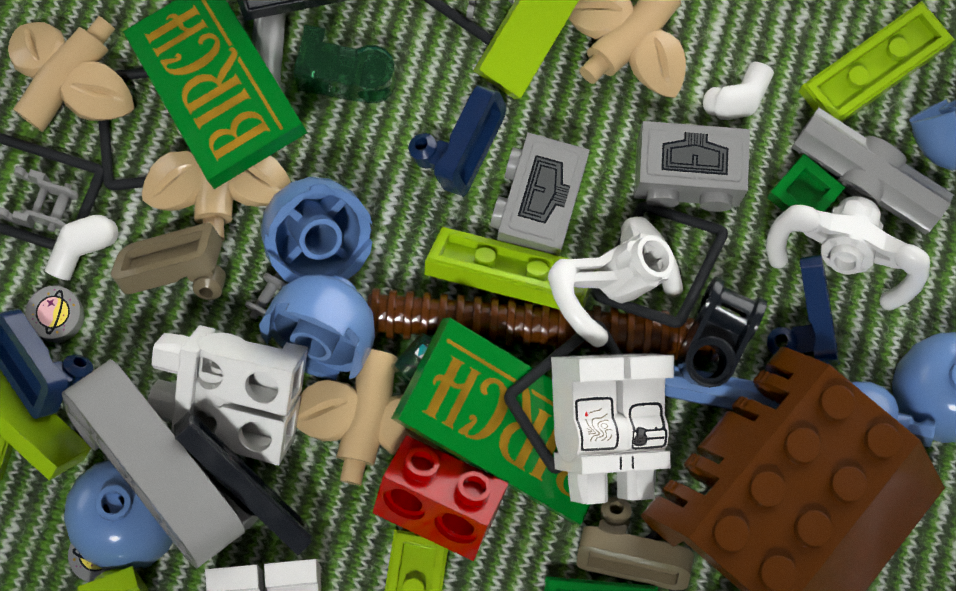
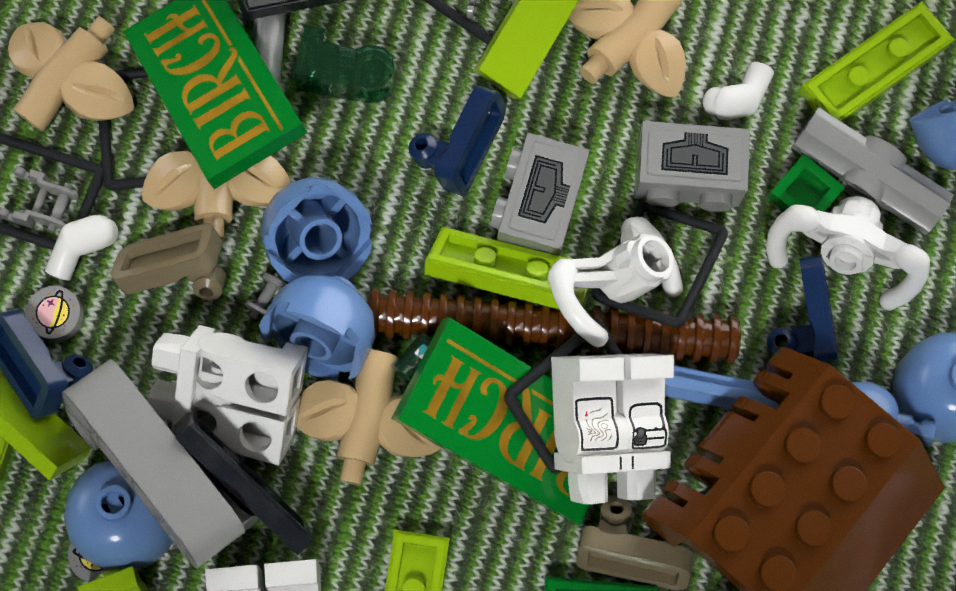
red brick [372,435,509,561] -> none
black piece [677,276,767,388] -> none

